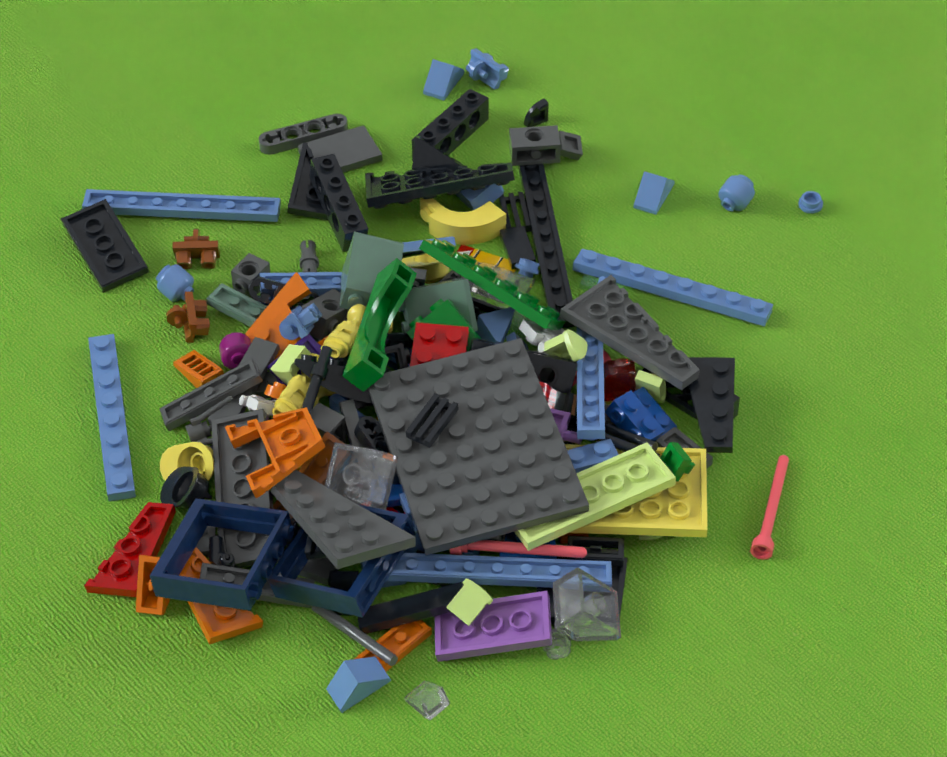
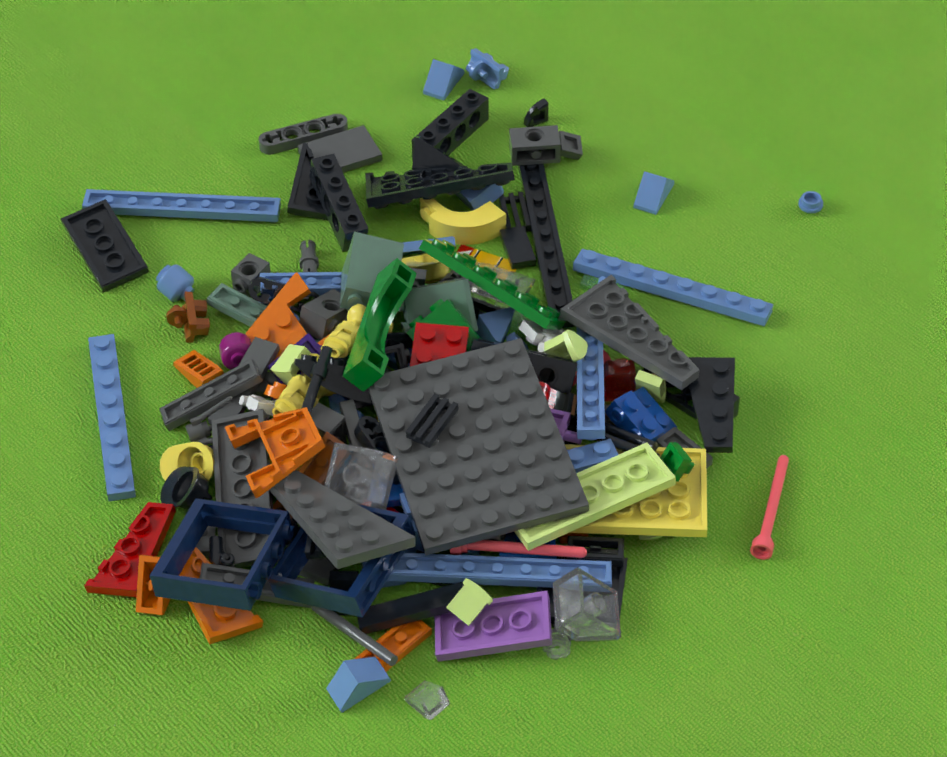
dark orange hips [172,229,220,269] -> none
medium blue hips [279,302,322,340] -> none
medium blue plate [515,258,540,278] -> none
medium blue head [718,175,755,211] -> none

